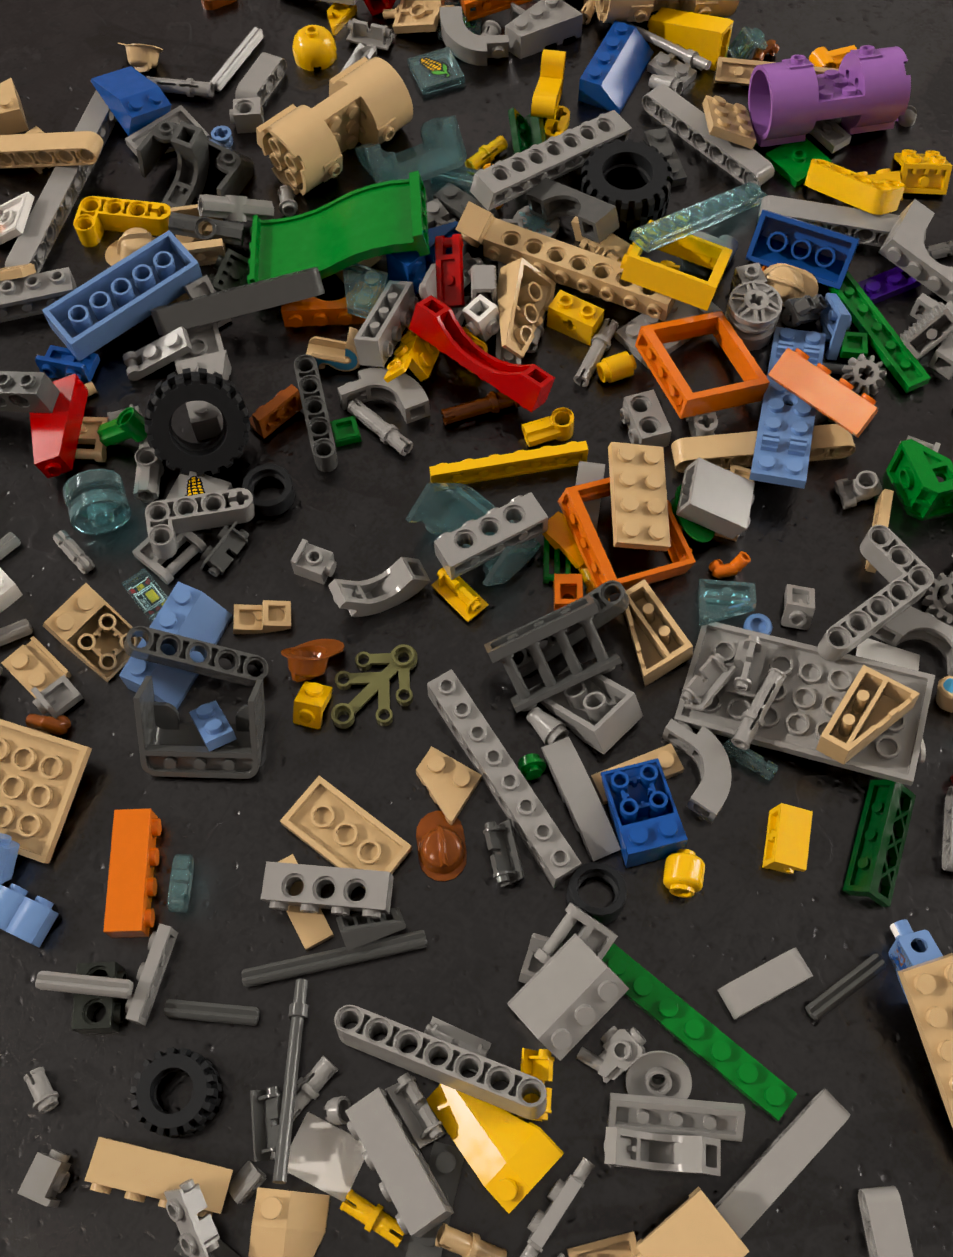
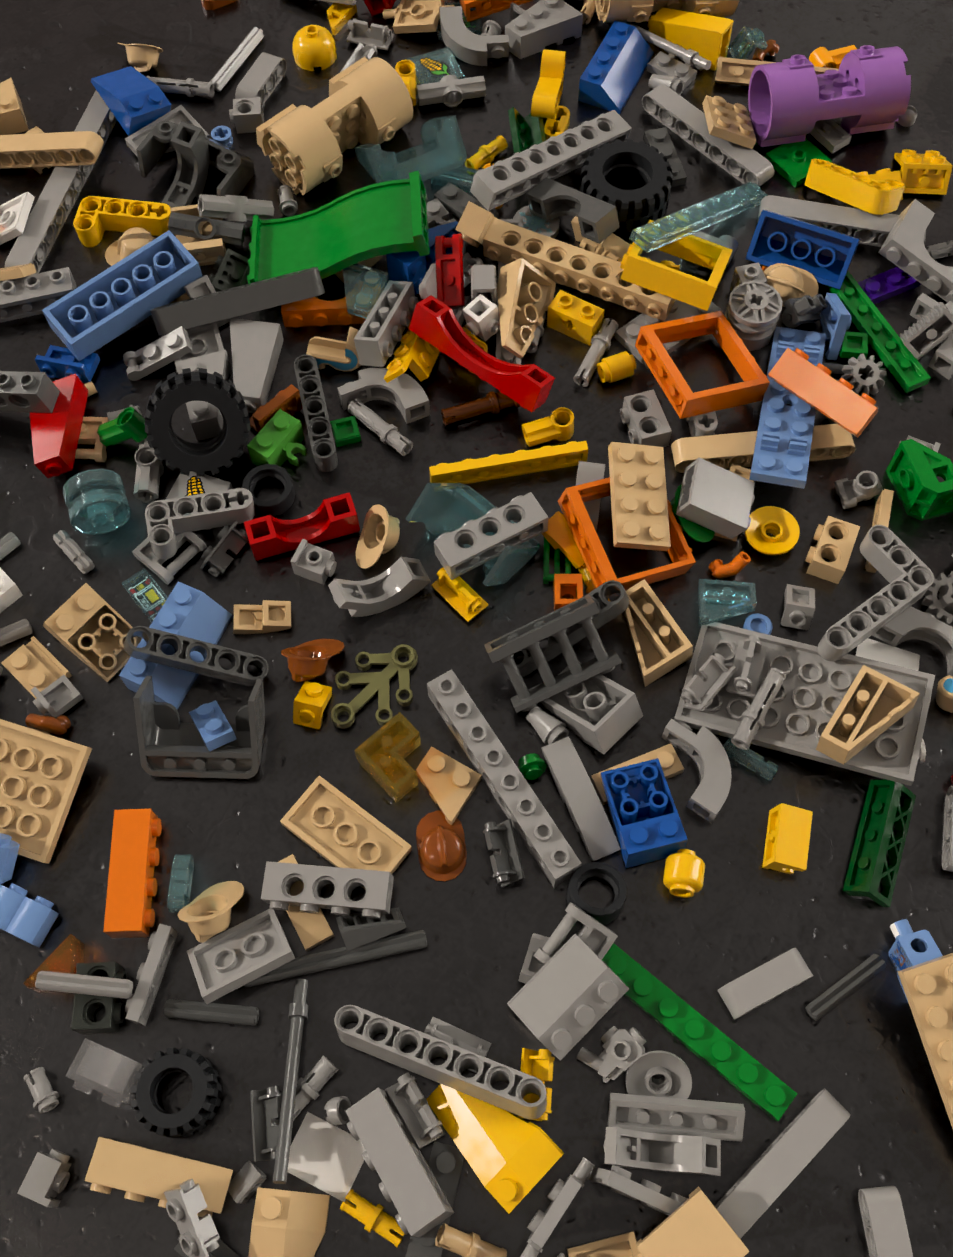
none -> clear orange slope [23,934,84,993]
none -> clear brick [66,1038,145,1108]
none -> tan piece [178,881,245,943]
none -> light grey plate [187,909,295,1004]
none -> light grey slope [230,318,284,413]
none -> red arch [244,492,360,560]
none -> bright green brick [247,409,307,467]
none -> clear yellow brick [355,712,421,803]
none -> tan piece [356,504,400,569]
none -> yellow piece [395,60,417,106]
none -> light grey piece [416,75,486,107]
none -> light grey wing [586,1165,688,1216]
none -> yellow dish [745,506,800,555]
none -> tan brick [805,516,860,584]

